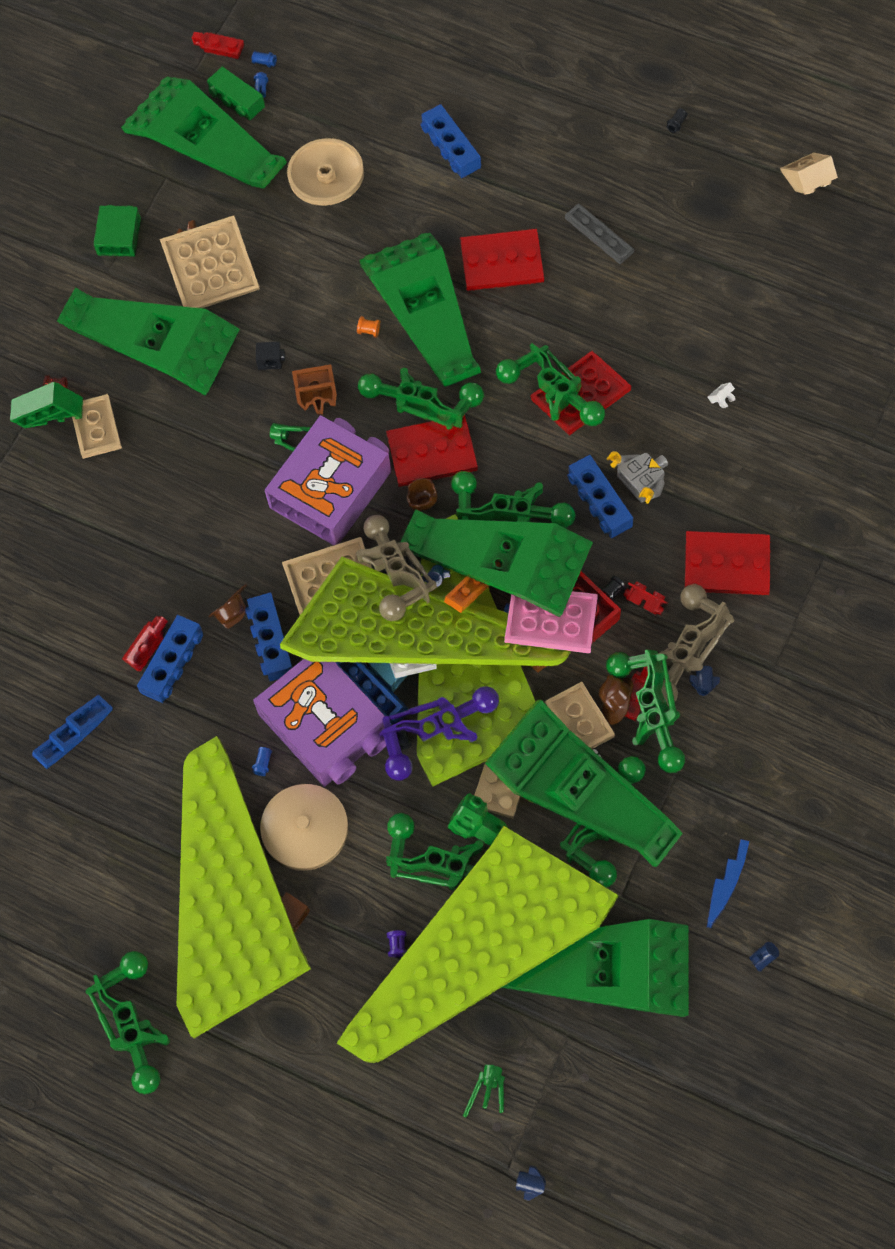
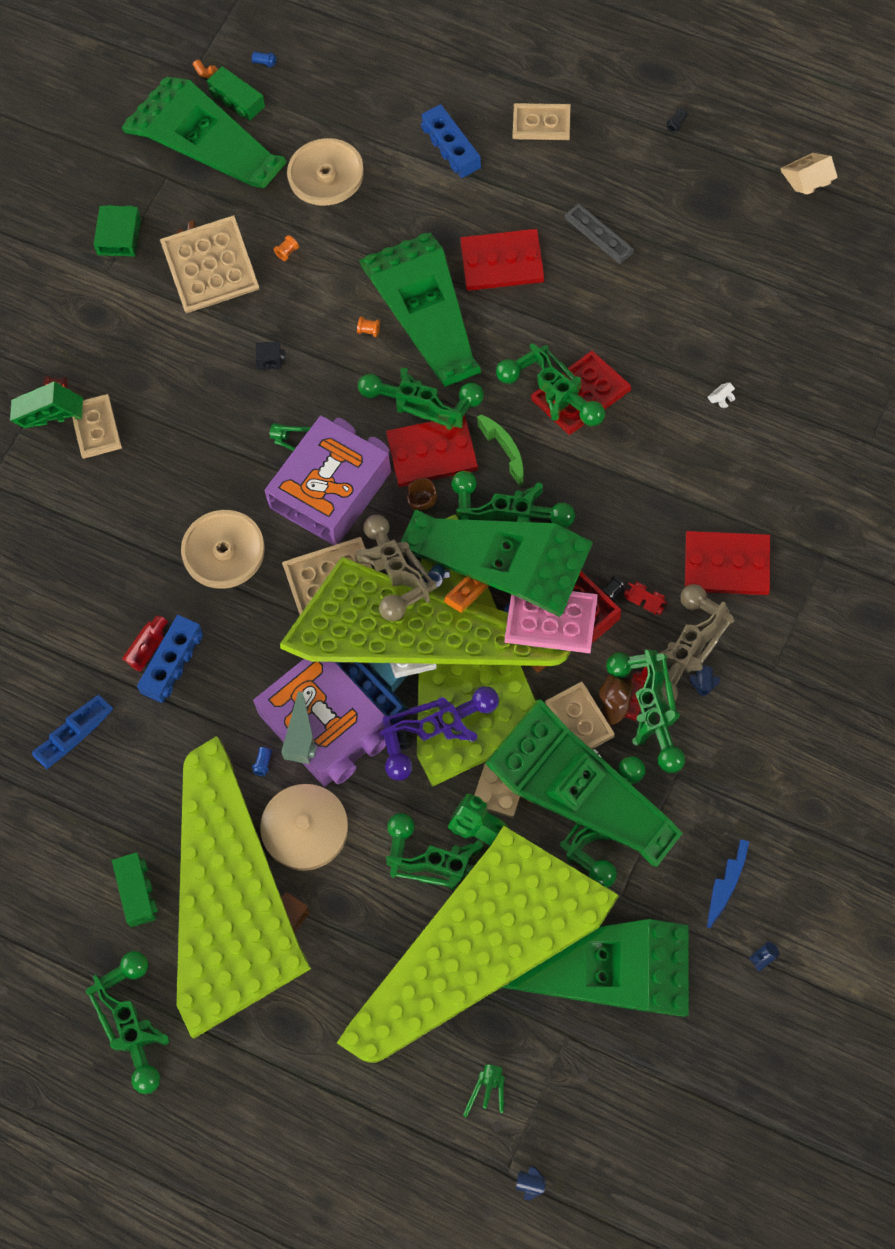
green wing [57,287,240,395] -> none
red hinge [192,32,245,59] -> none
reddish brown piece [208,584,247,629] -> none
blue brick [245,593,292,682] -> none
blue pin [254,72,268,98] -> none
dark orange plate [292,364,337,415] -> none
dark purple bush [387,930,407,958] -> none
blue brick [567,455,633,538] -> none
light grey torso [606,451,668,504] -> none
none -> green brick [112,853,158,927]
none -> tan dish [181,510,265,589]
none -> orange arm [193,60,218,78]
none -> orange bush [274,235,299,261]
none -> sand green slope [281,691,317,764]
none -> bright green slope [477,415,523,487]
none -> tan plate [513,103,570,140]

